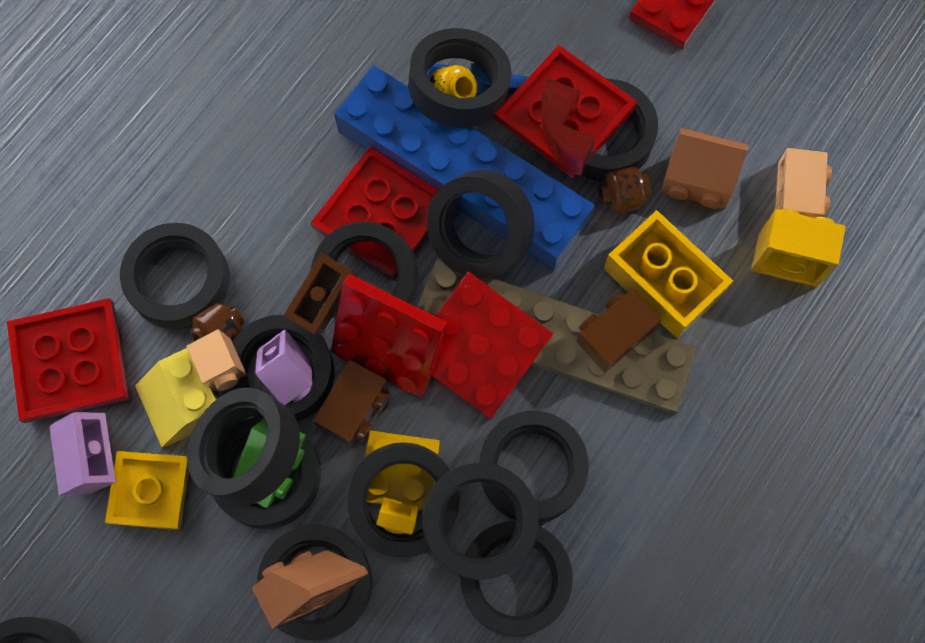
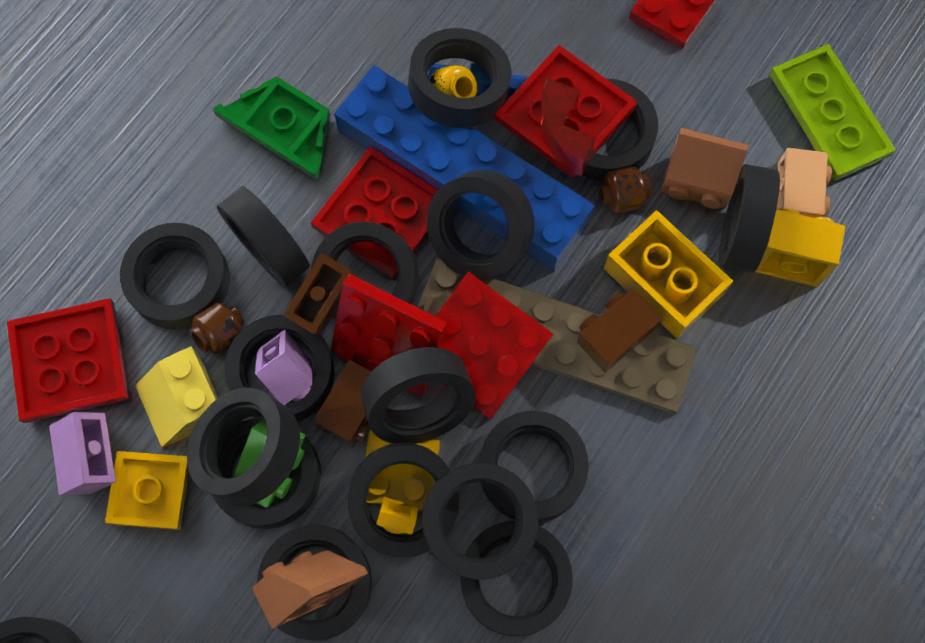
light nougat brick [186,329,247,391] -> none
none -> green wing [213,76,330,180]
none -> black tyre [217,186,310,287]
none -> black tyre [361,347,476,444]
none -> black tyre [719,164,780,273]
none -> lime plate [769,44,896,181]

